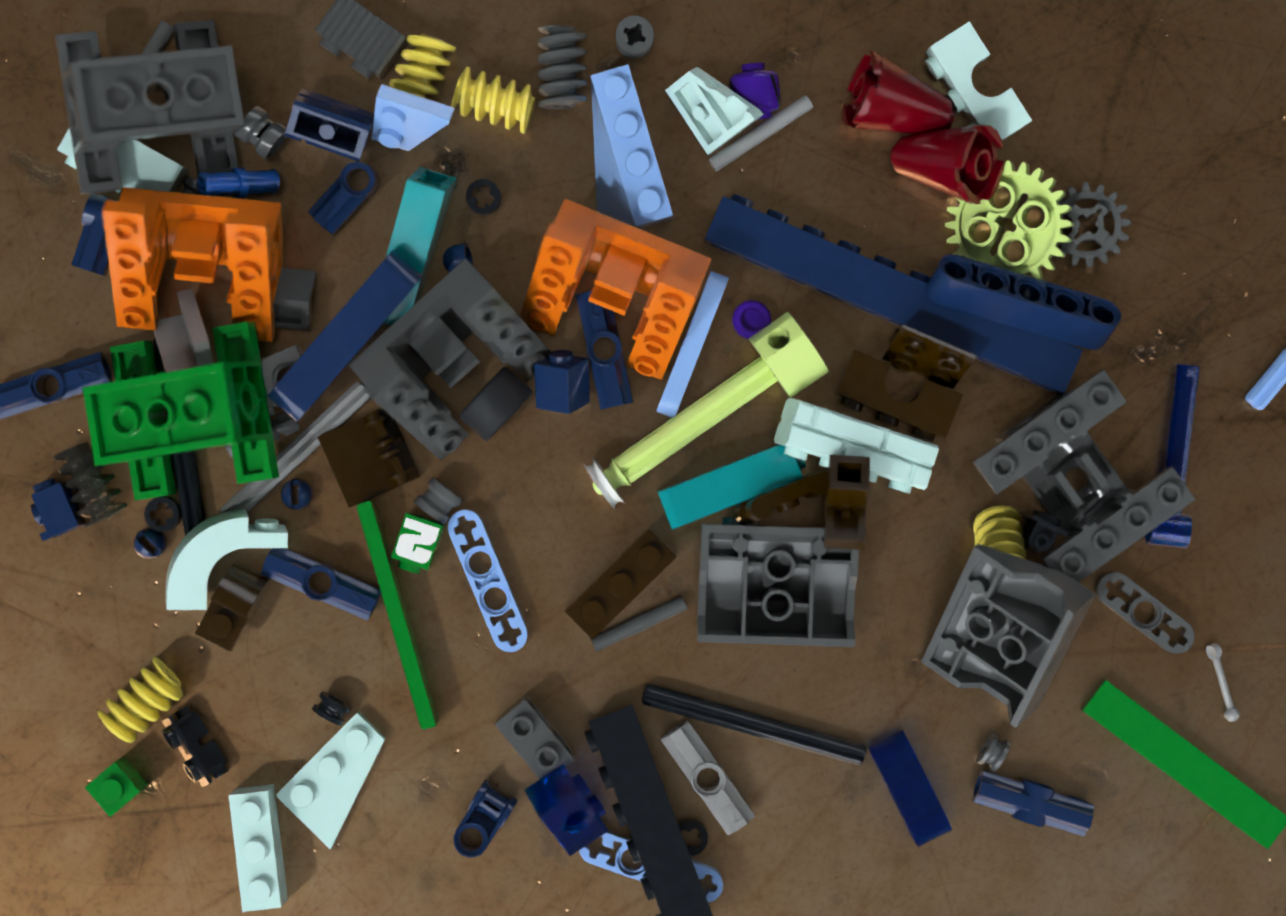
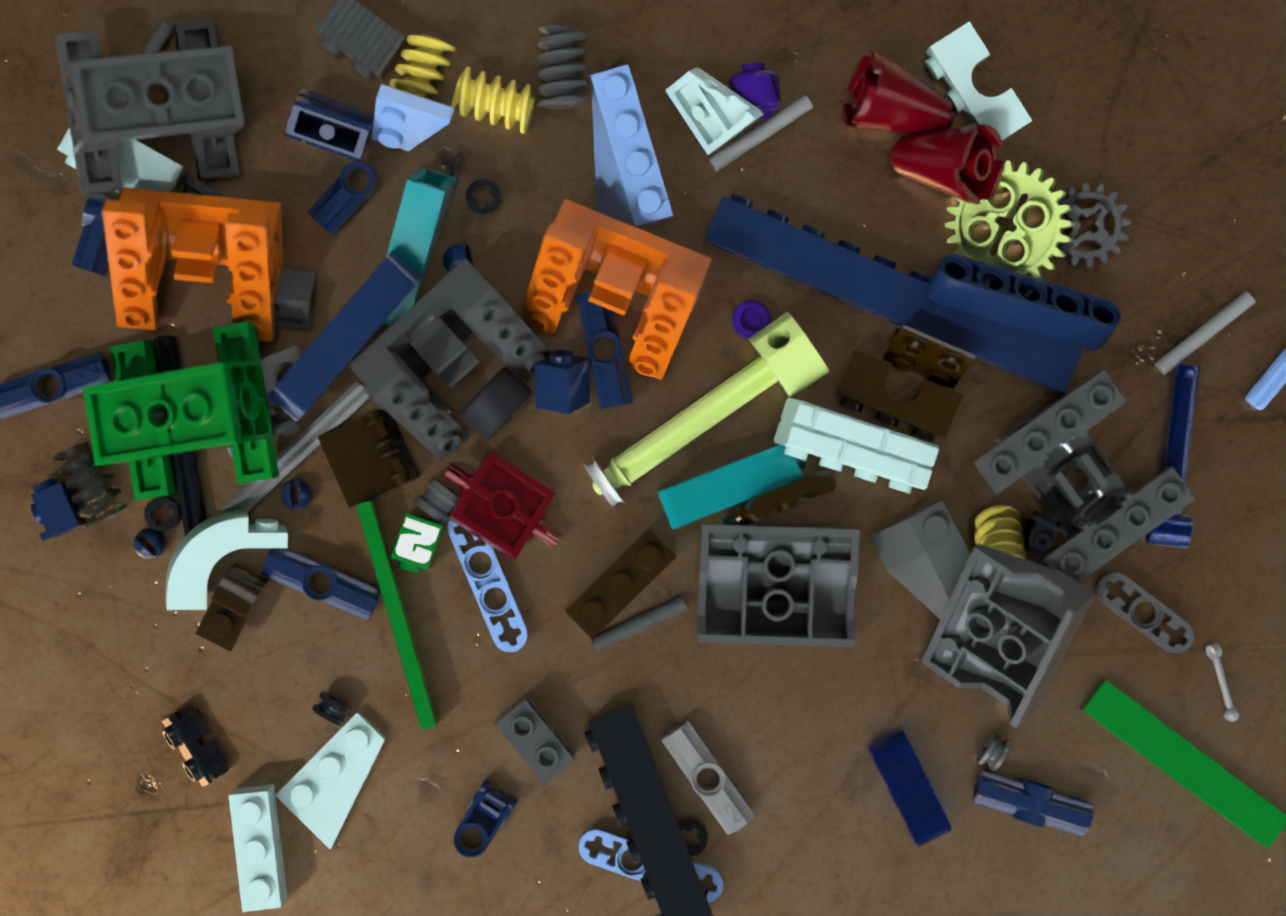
green brick [84,756,149,817] -> none
light yellow piece [97,656,183,743] -> none
light grey panel [153,289,213,372] -> none
blue pin [197,167,280,199] -> none
dark grey wheel [234,105,287,160] -> none
clear blue brick [524,764,609,856] -> none
dark grey wheel [615,15,654,59] -> none
black axle [641,684,866,766] -> none
light blue beam [656,270,729,418] -> none
dark brown brick [824,455,870,550] -> none
none -> dark red plate [442,451,562,560]
none -> dark grey wedge [869,499,970,620]
none -> light grey bar [1155,291,1255,375]

